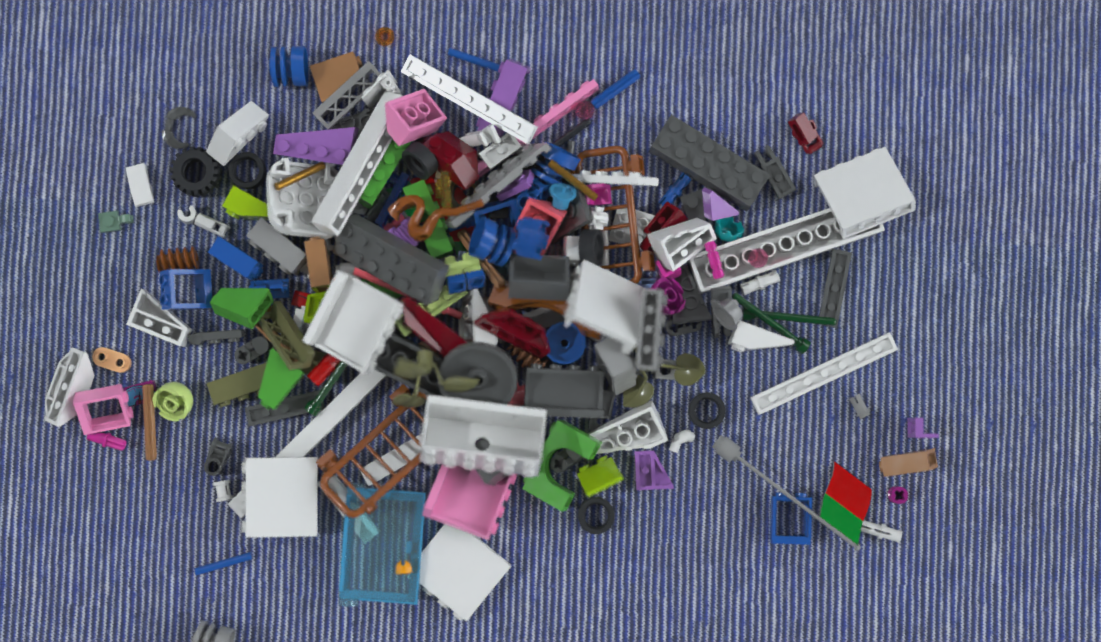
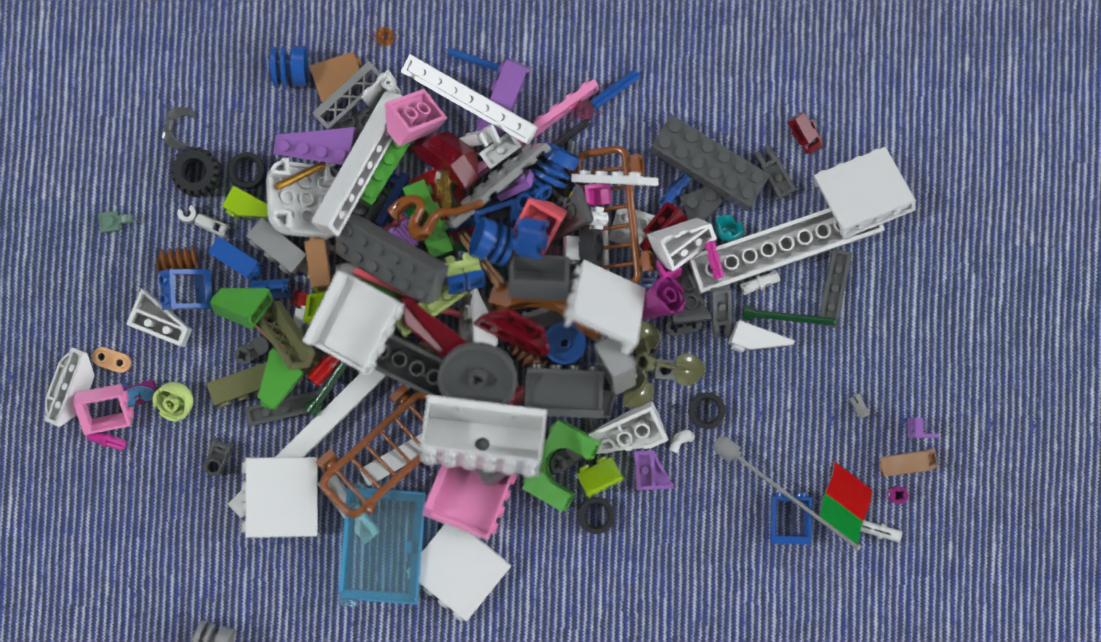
white slope [126,163,154,207] -> none
medium nougat axle [142,384,157,461] -> none
dark grey hinge [188,329,245,345] -> none
blue bar [194,552,253,576] -> none
white wedge [206,101,269,166] -> none
white bush [213,480,233,502] -> none
olive plant [392,350,479,408] -> none
light orange hinge [396,560,412,574] -> none
black tyre [402,142,439,180] -> none
pearl gold bar [548,159,598,201] -> none
dark azure piece [550,183,577,210] -> none
light grey brick [636,289,667,370] -> none
medium lavender slope [702,187,739,221] -> none
light grey piece [710,299,742,331] -> none
dark green piece [732,293,811,354] -> none
clear pink plate [748,248,768,268] -> none
white tile [750,332,898,415] -> none

